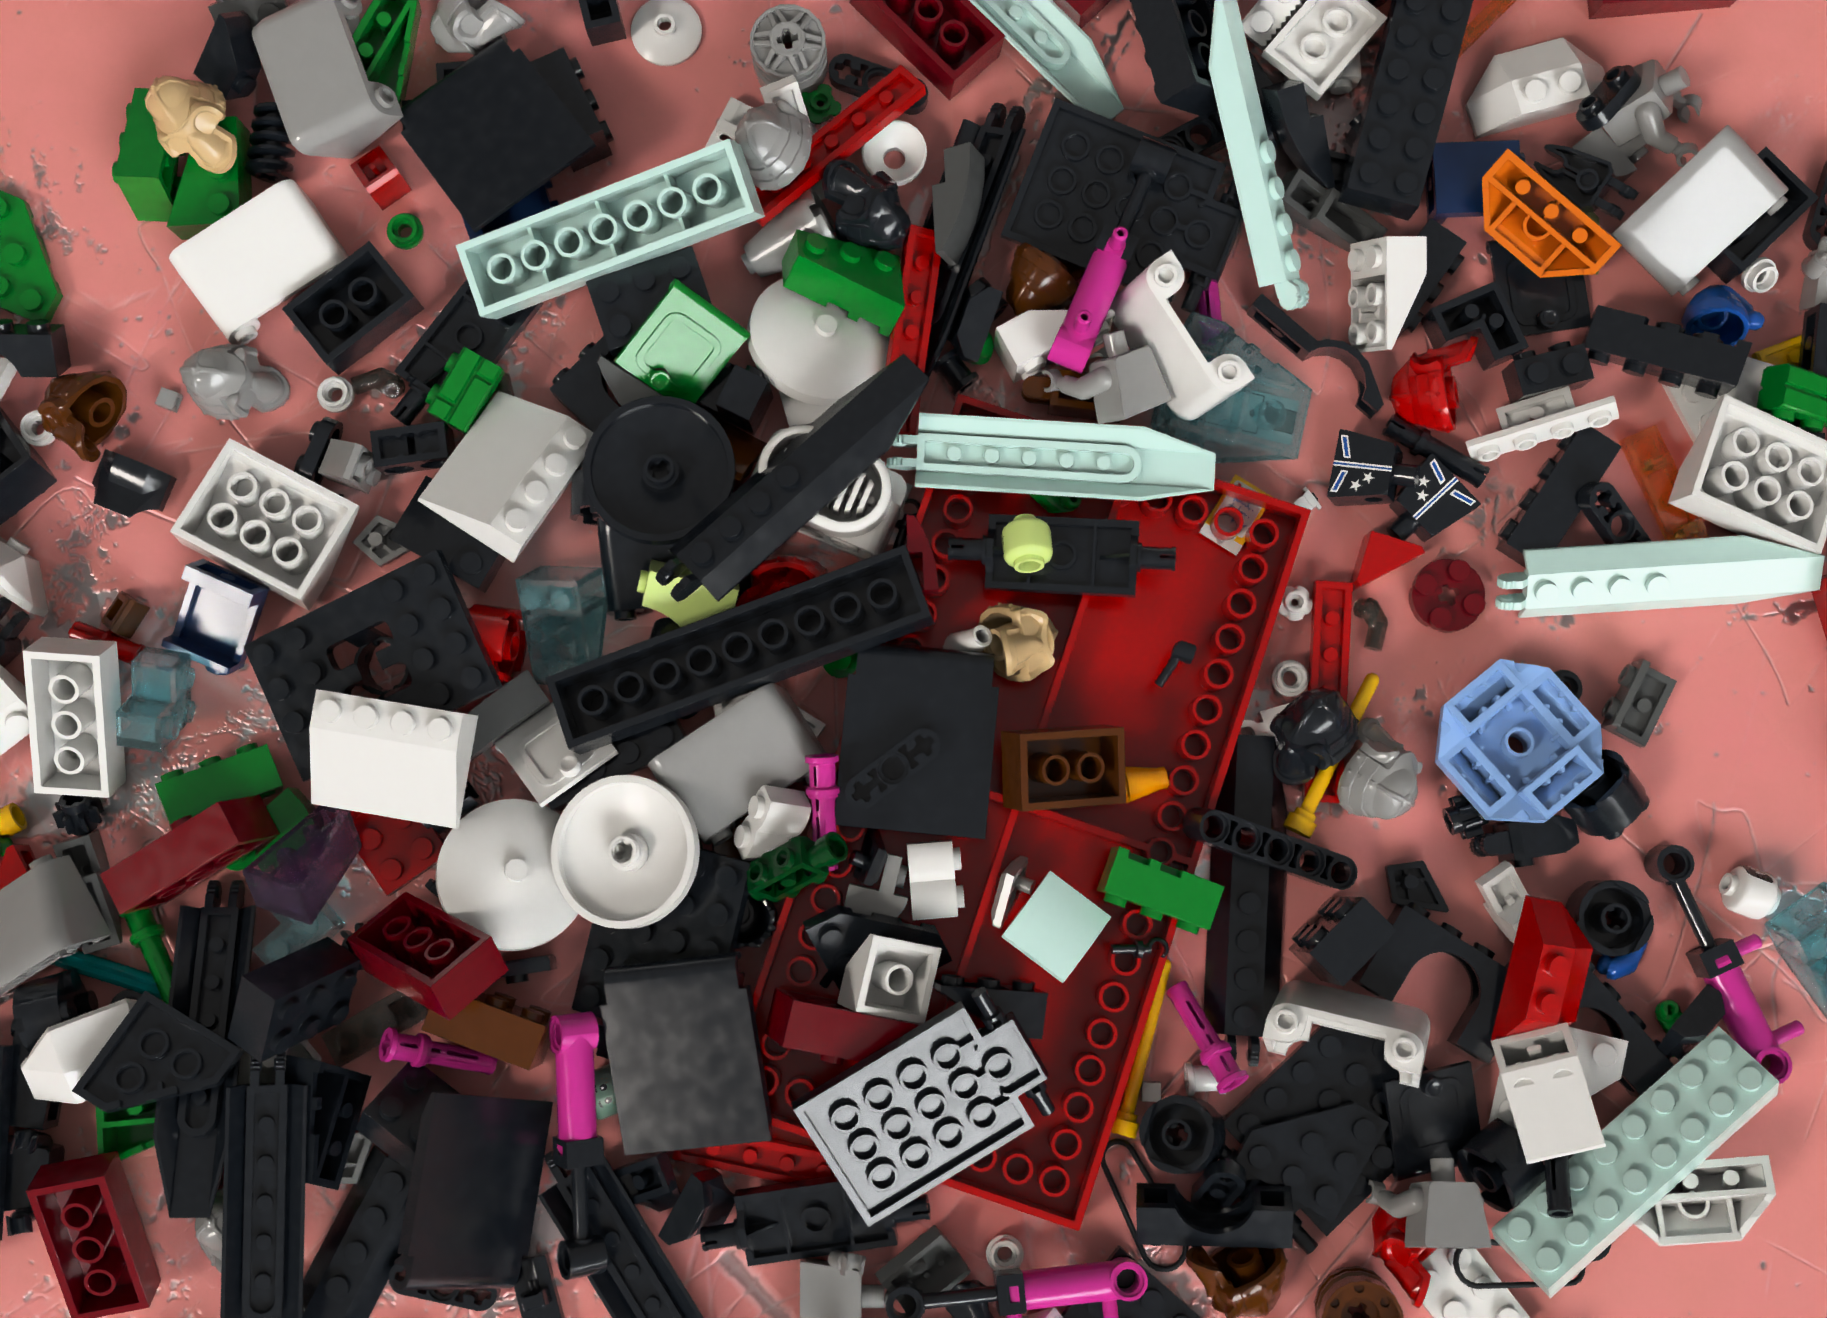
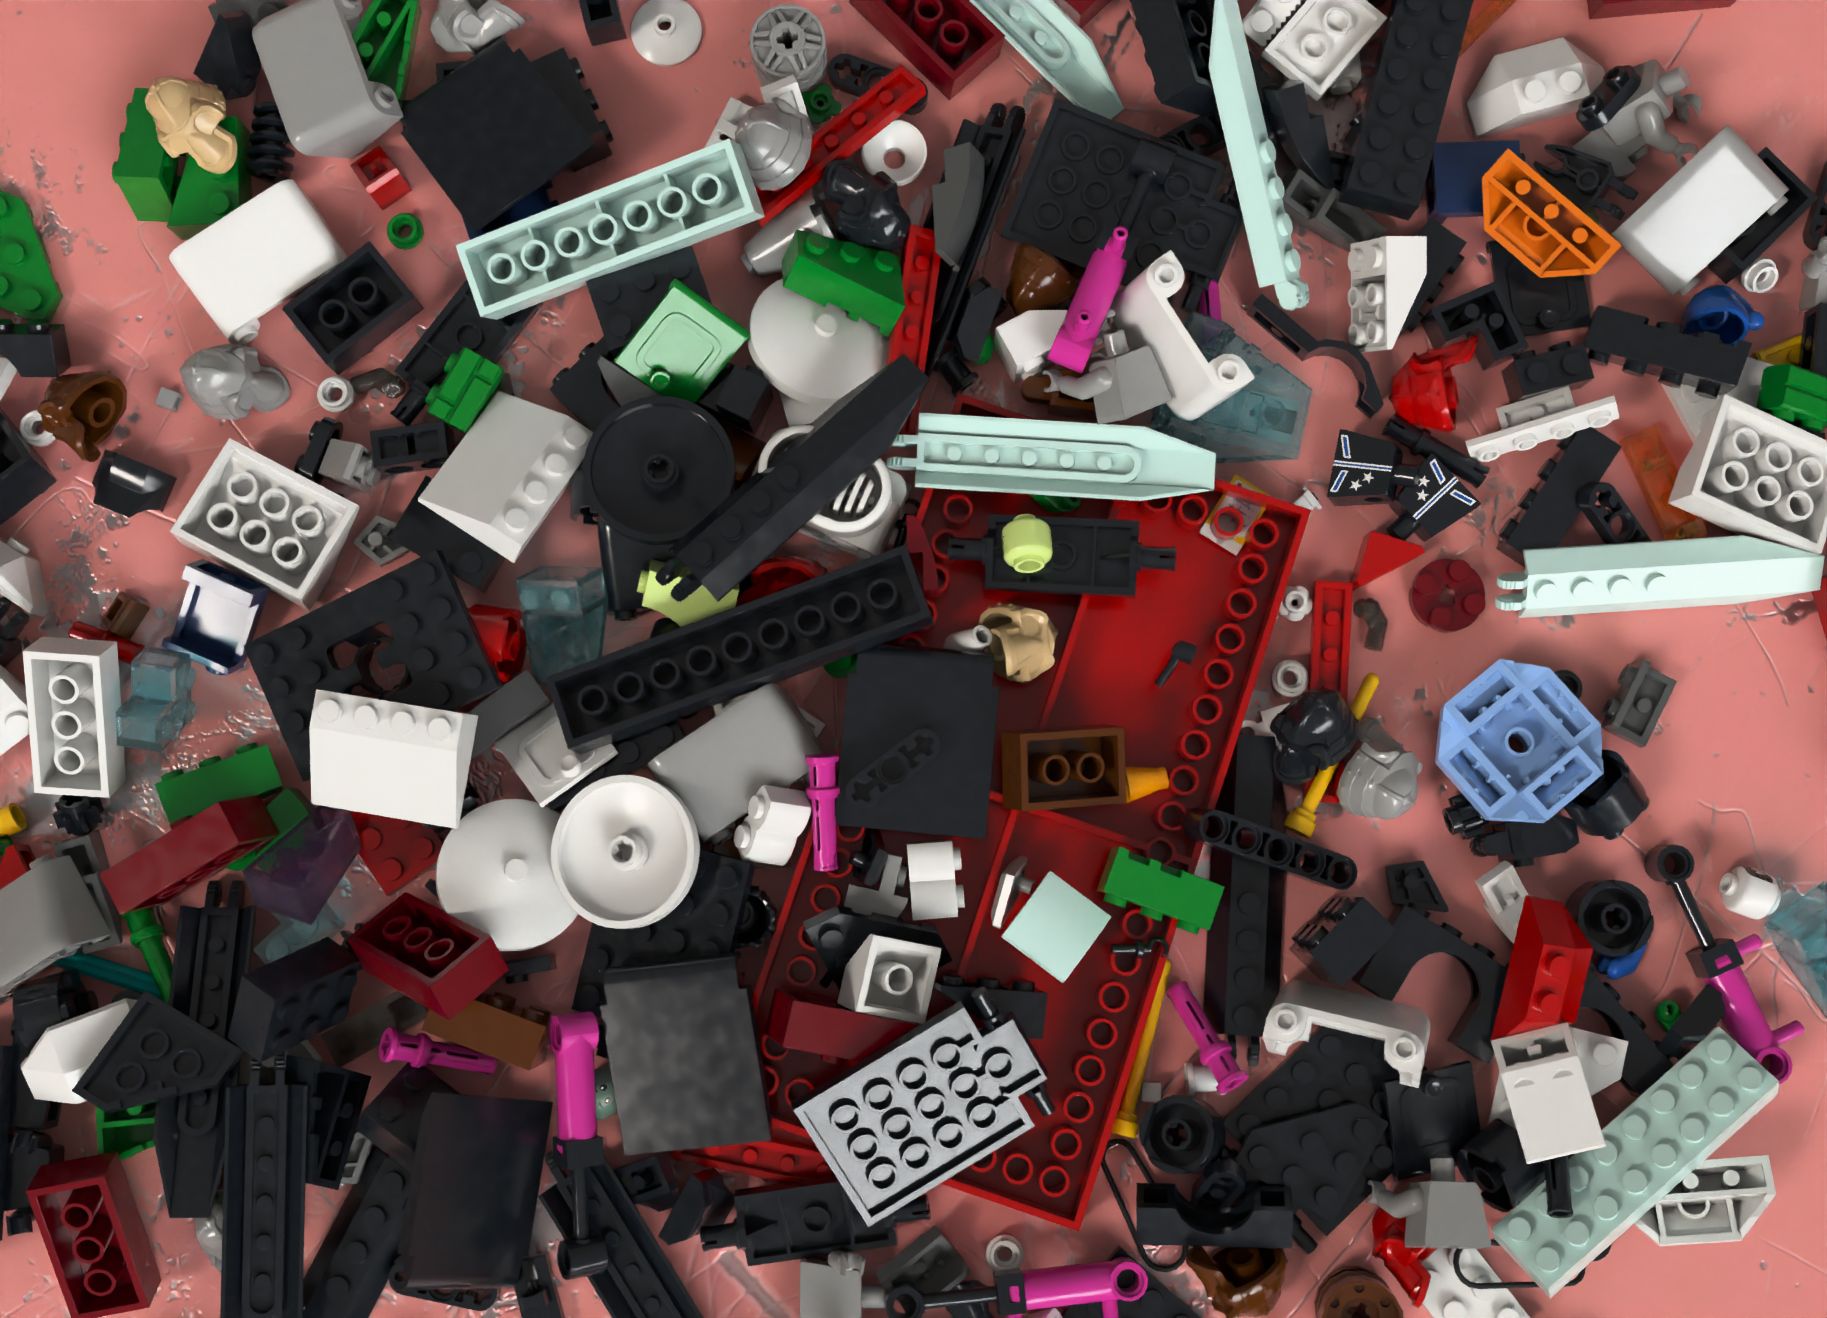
dark green brick [747,832,848,903] -> none

